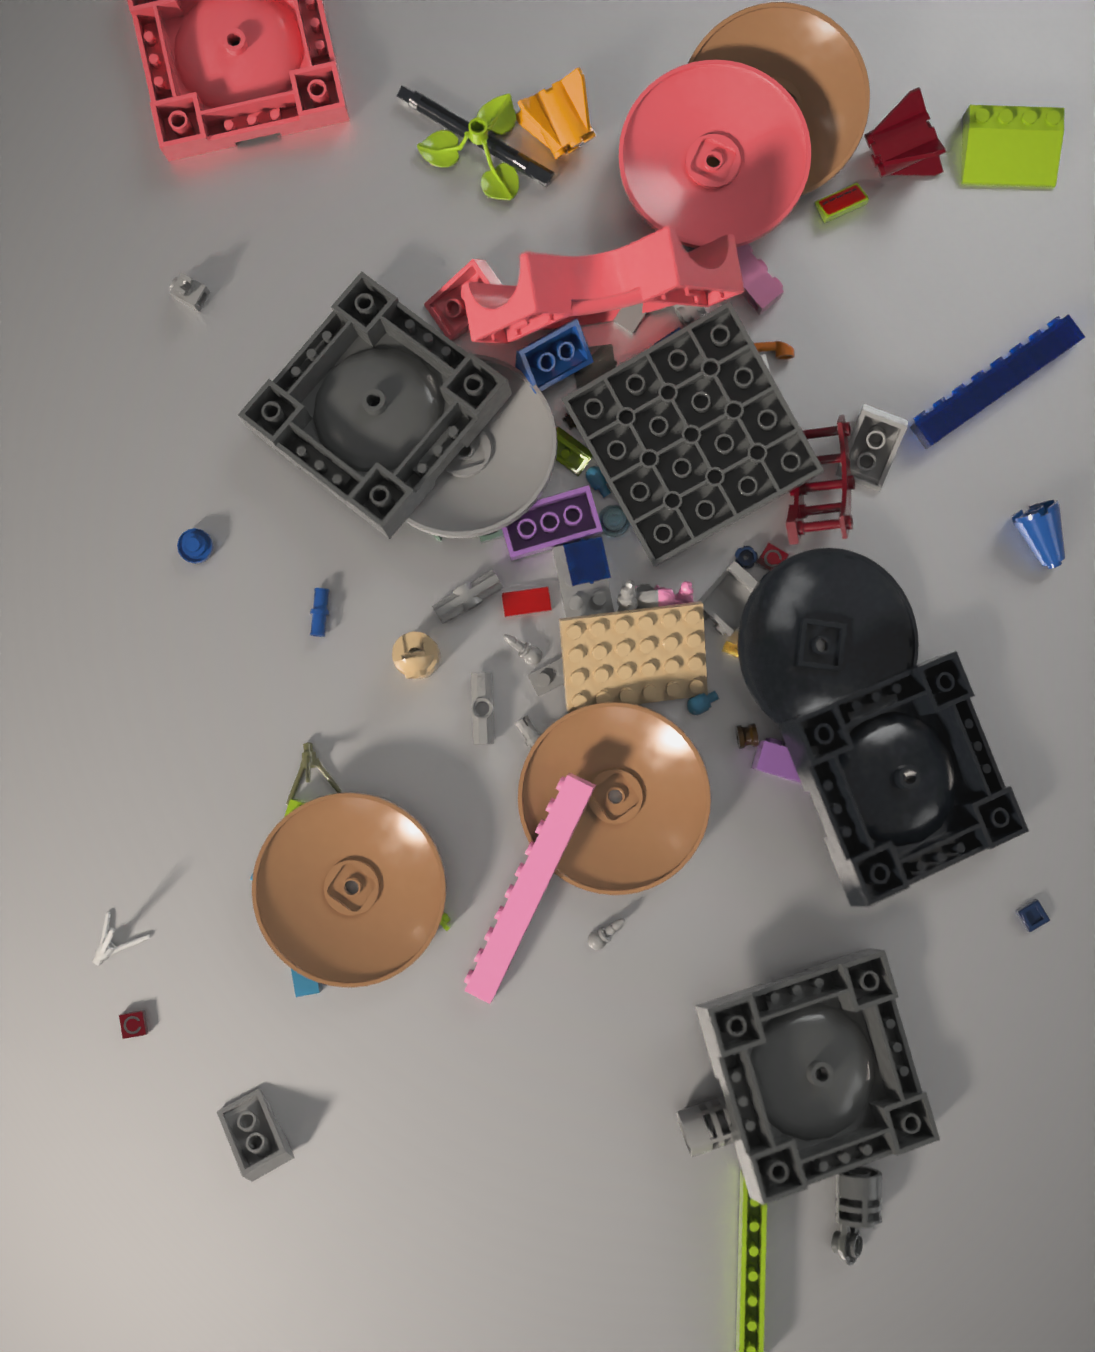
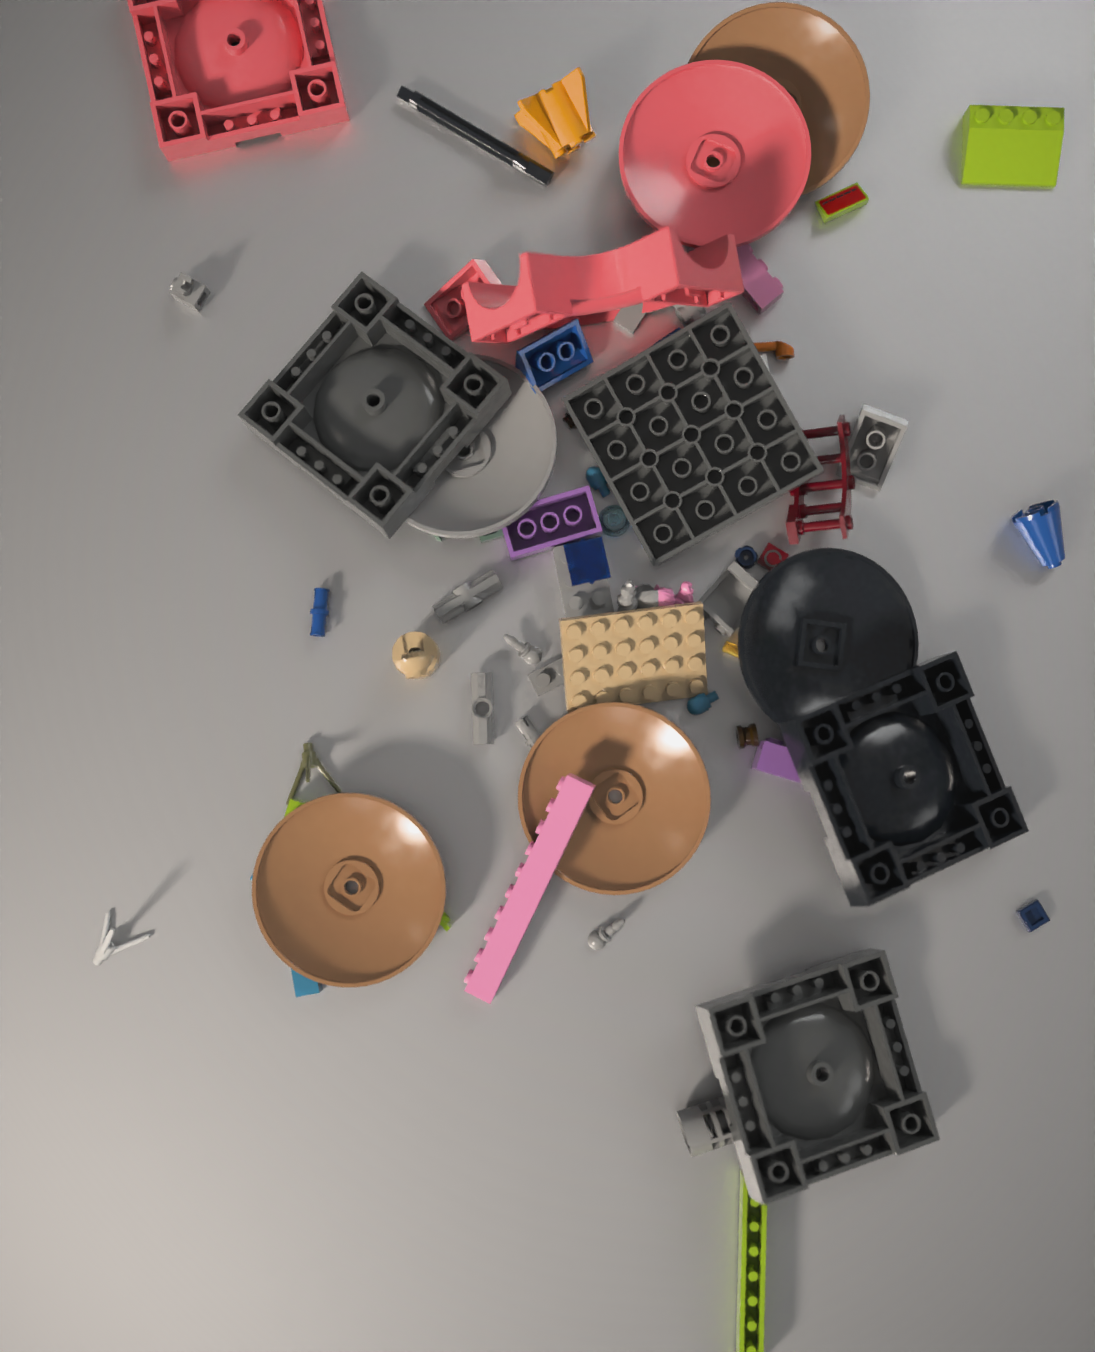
dark red tile [119,1010,148,1039] -> none
blue plate [177,528,214,564] -> none
light grey slope [217,1088,295,1182] -> none
lime plant [417,93,519,200] -> none
red tile [502,587,552,617] -> none
lime slope [556,426,593,476] -> none
clear smoke piece [575,344,617,388] -> none
dark grey cylinder [831,1167,882,1266] -> none
dark red brick [864,87,946,178] -> none
clear blue brick [910,314,1085,450] -> none

